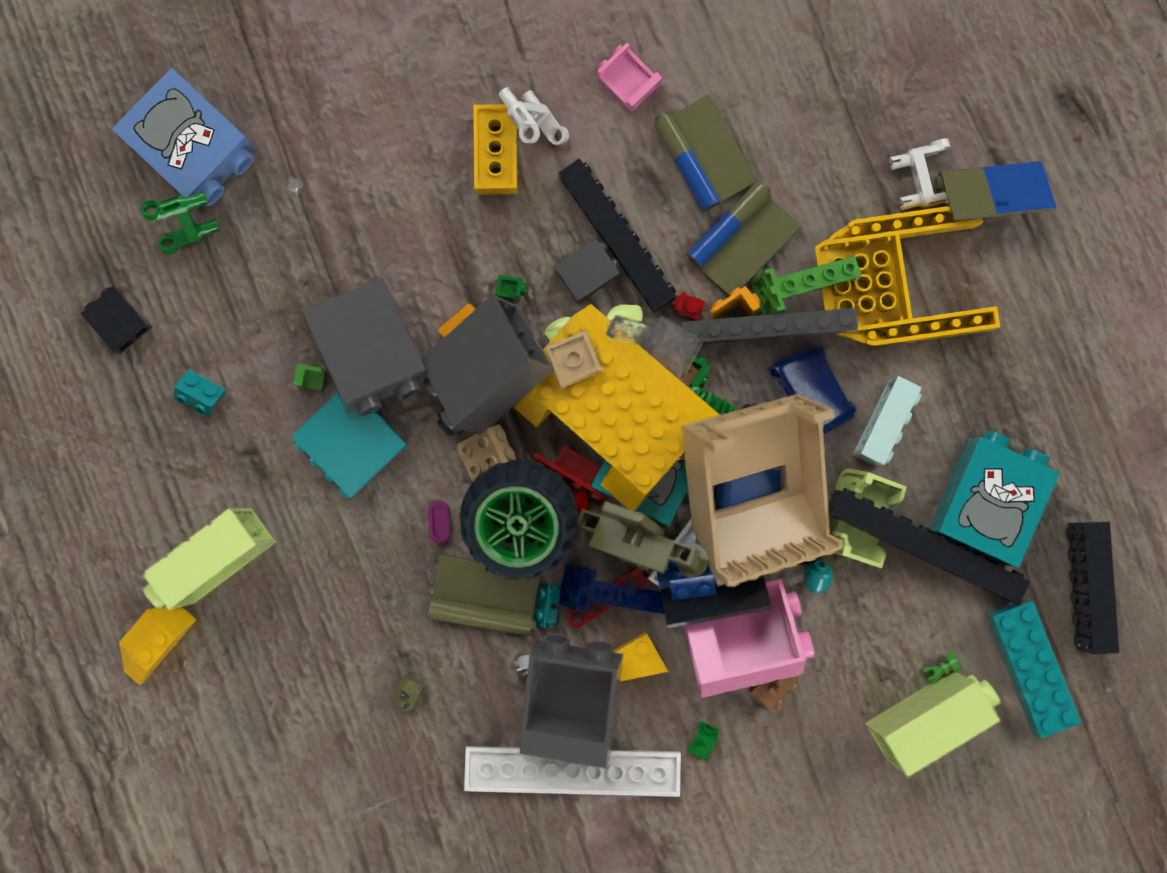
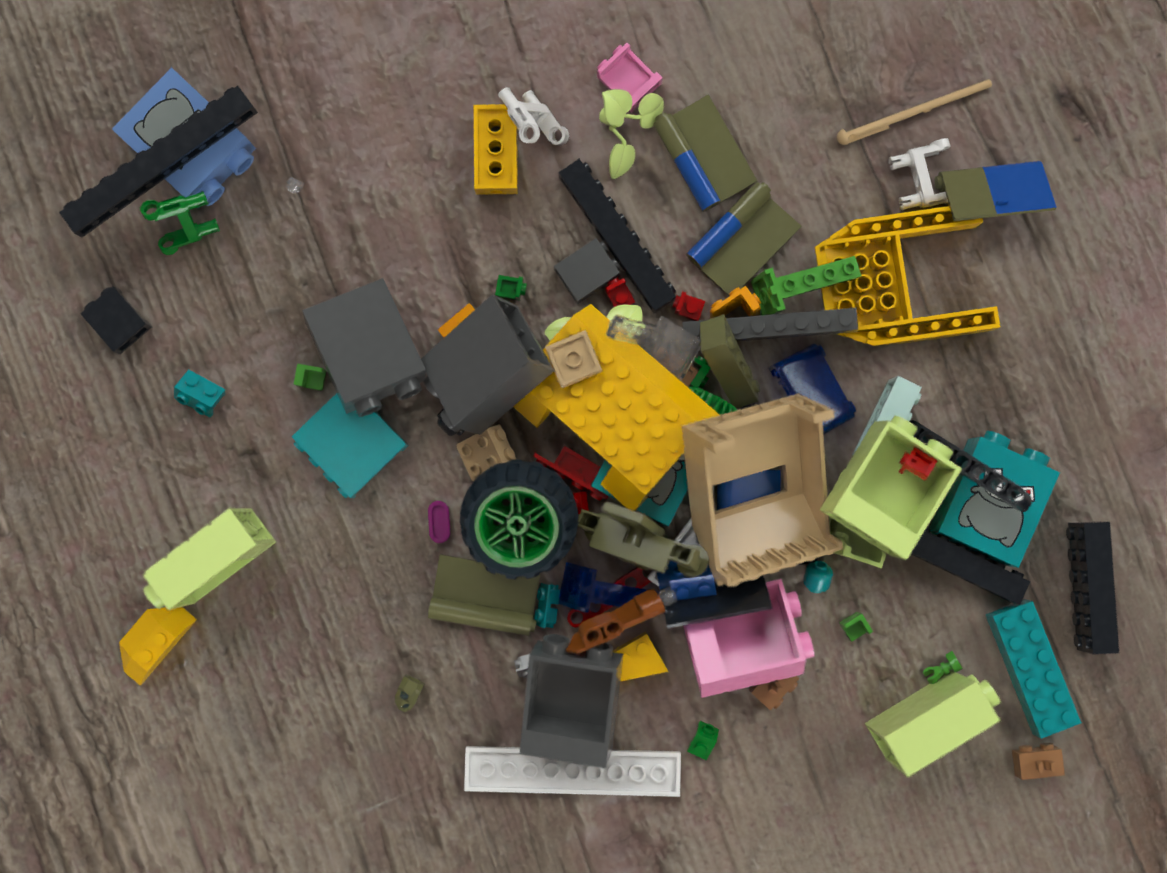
none -> black brick [59,85,258,238]
none -> dark orange panel [566,589,665,654]
none -> yellowish green plant [599,89,664,179]
none -> red bracket [605,278,635,307]
none -> clear hinge [659,586,677,606]
none -> olive wedge [700,315,760,408]
none -> yellowish green brick [820,416,962,560]
none -> tan bar [837,79,992,145]
none -> bright green panel [839,612,873,642]
none -> red bracket [898,447,938,481]
none -> black beam [909,420,1032,511]
none -> medium nougat brick [1012,743,1065,780]

